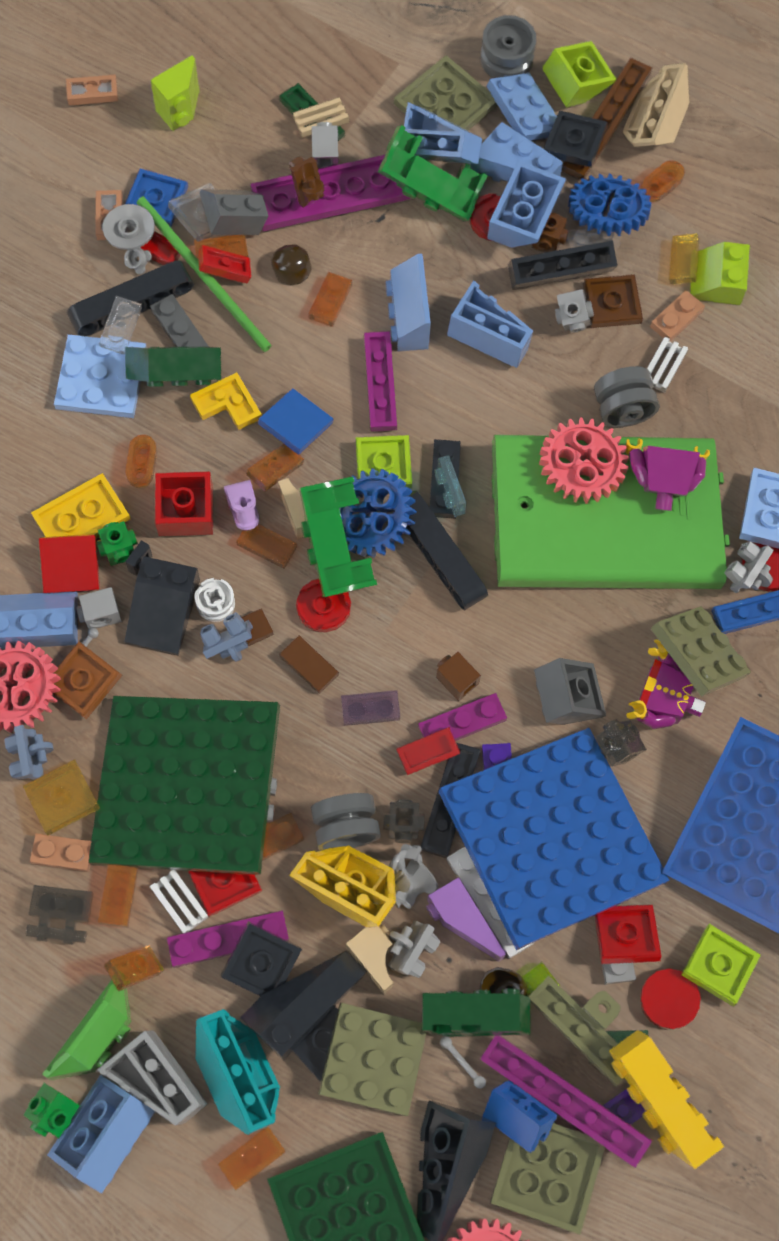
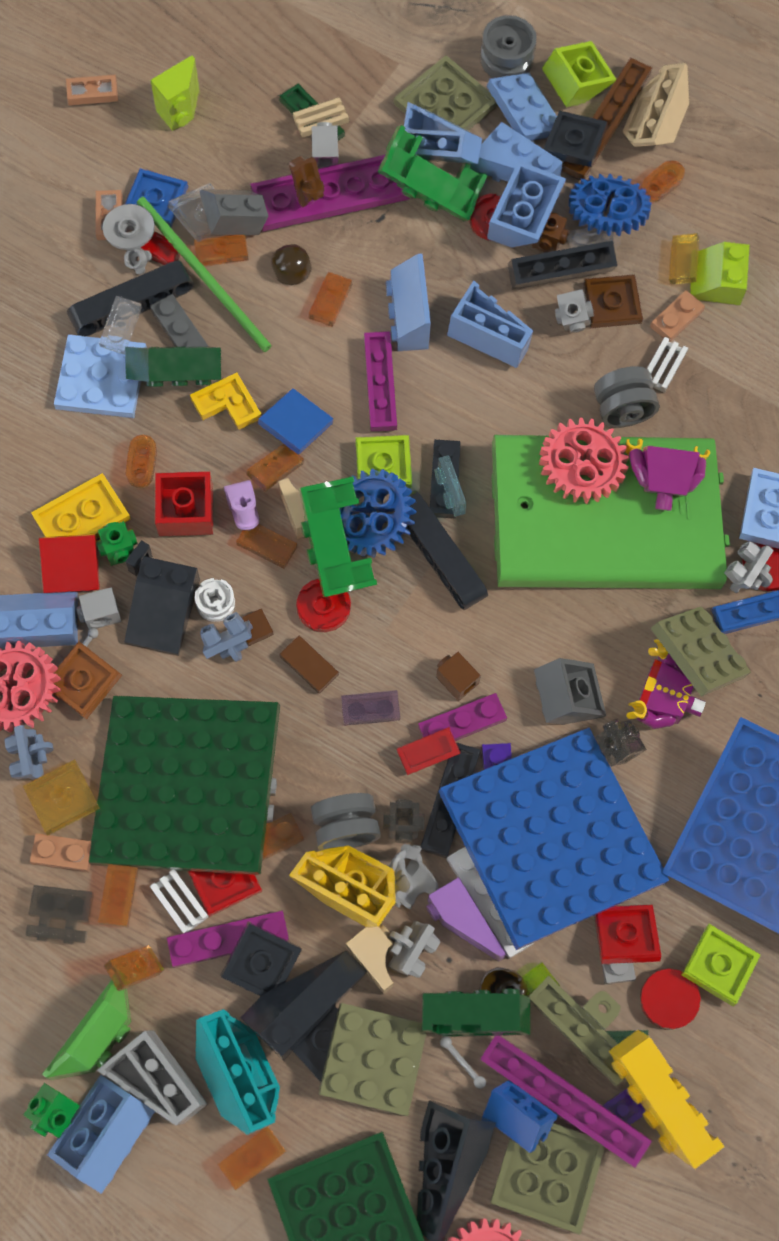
red plate [198,245,251,284] -> none

